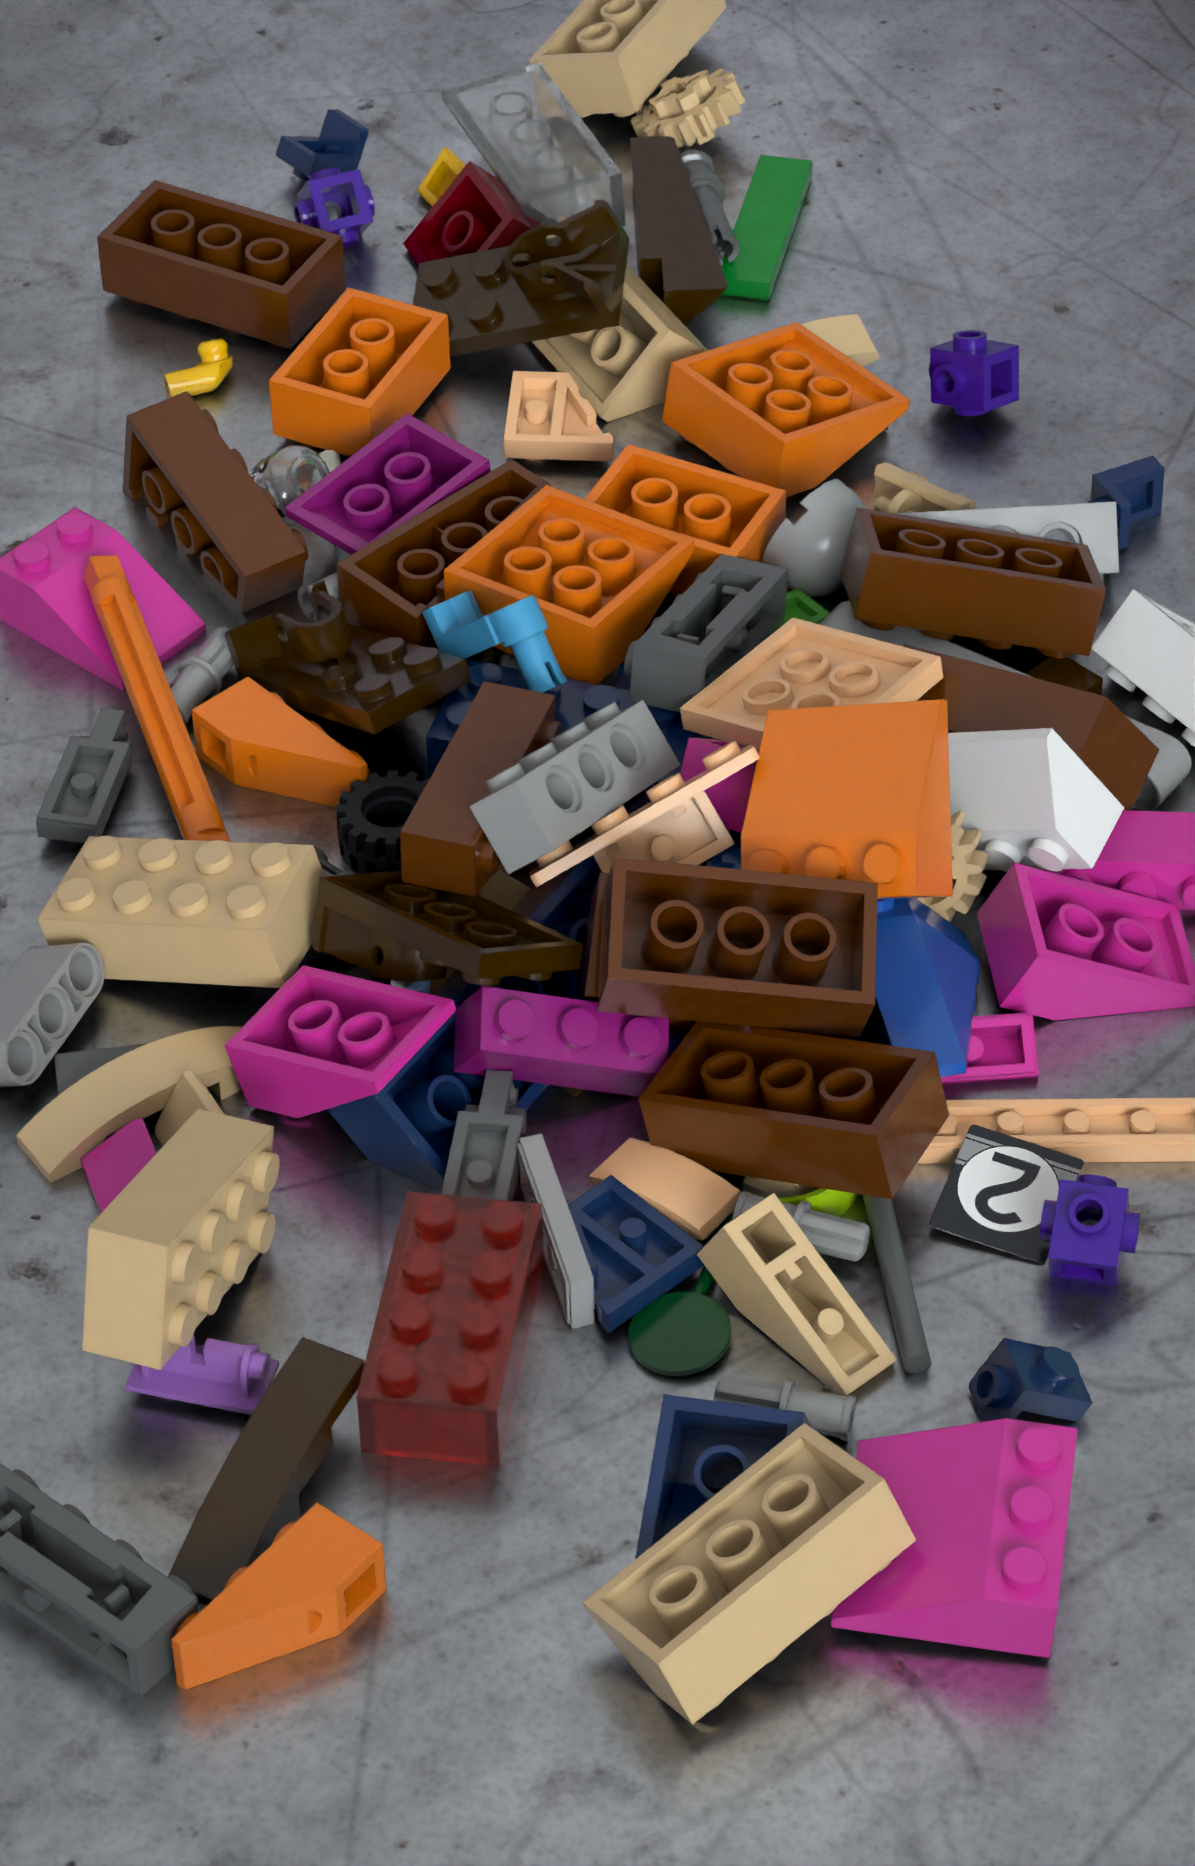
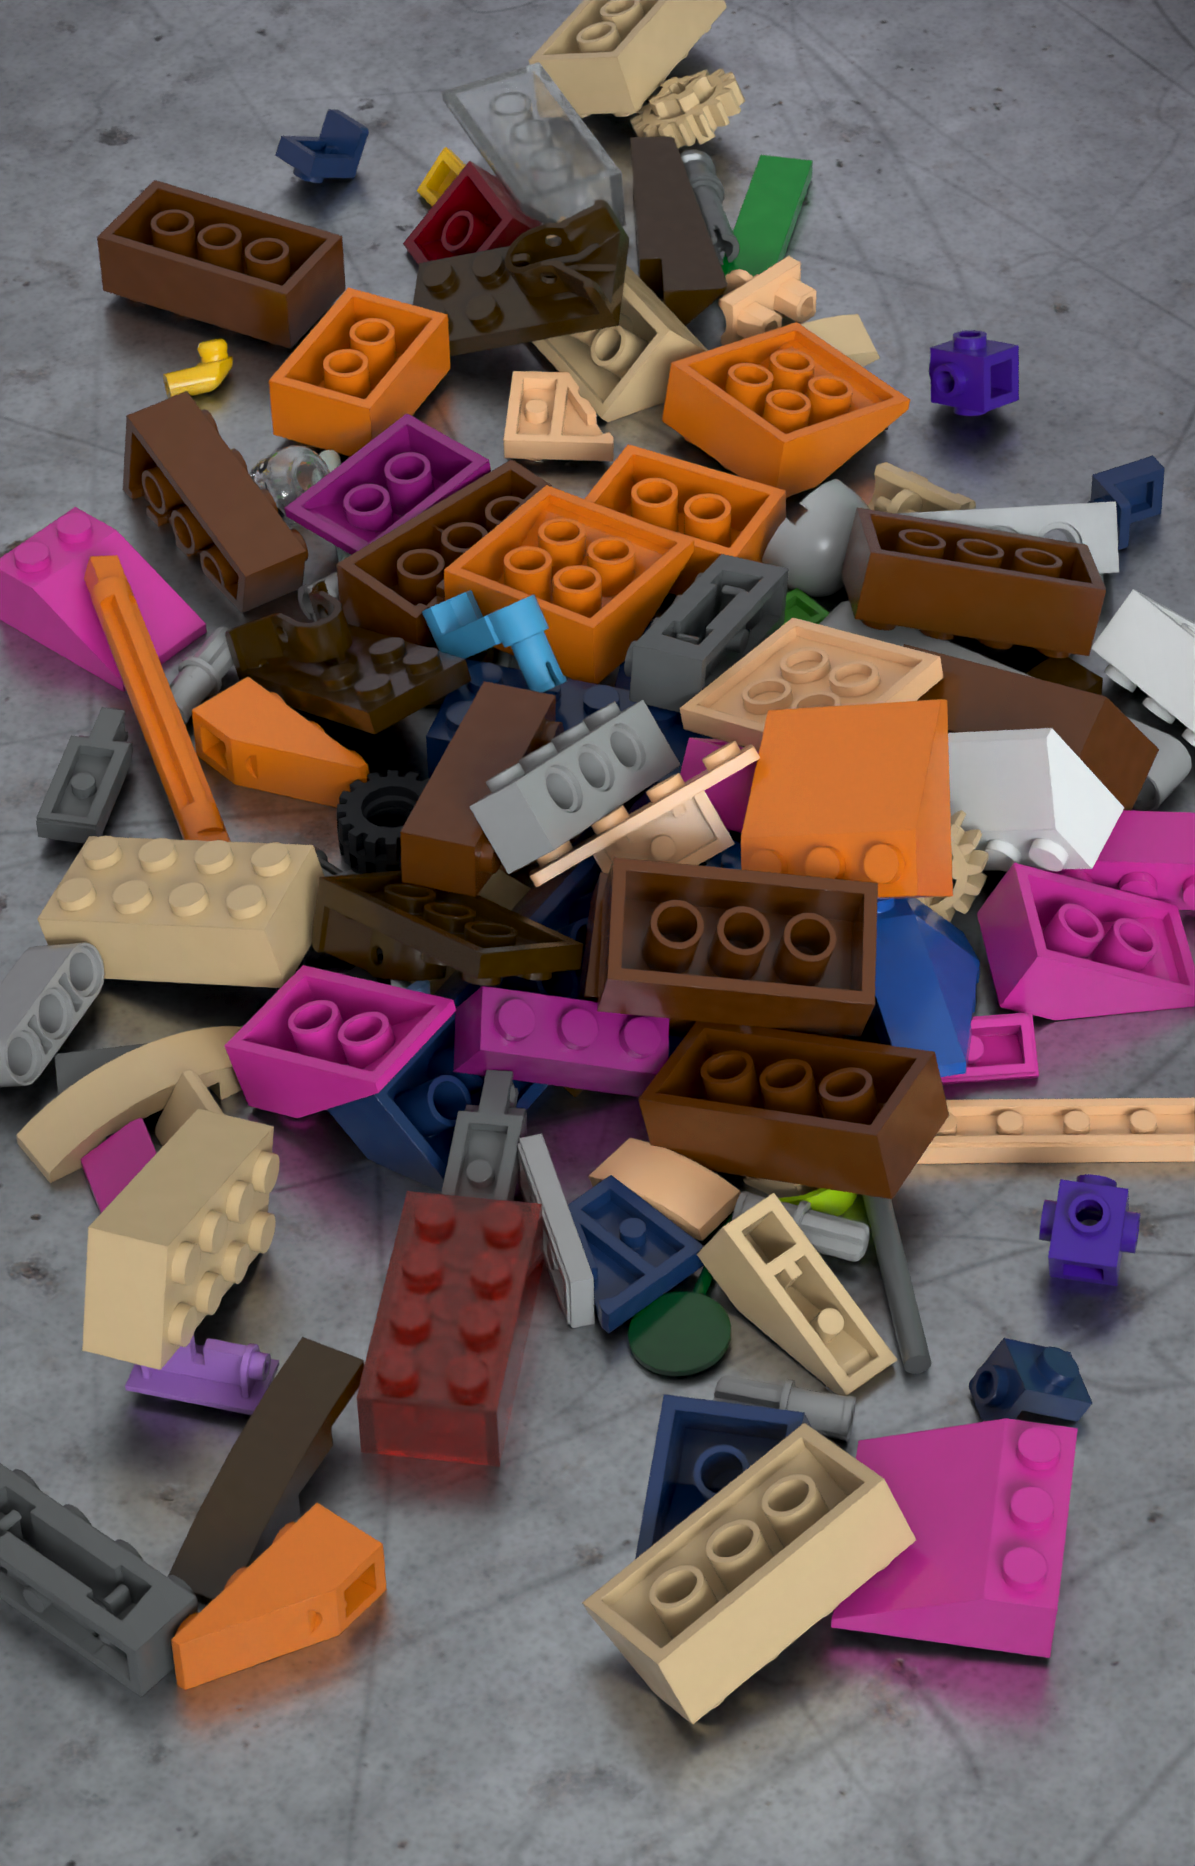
dark purple brick [293,167,375,248] -> none
sticker [929,1125,1084,1263] -> none
none -> light nougat hips [718,256,816,346]

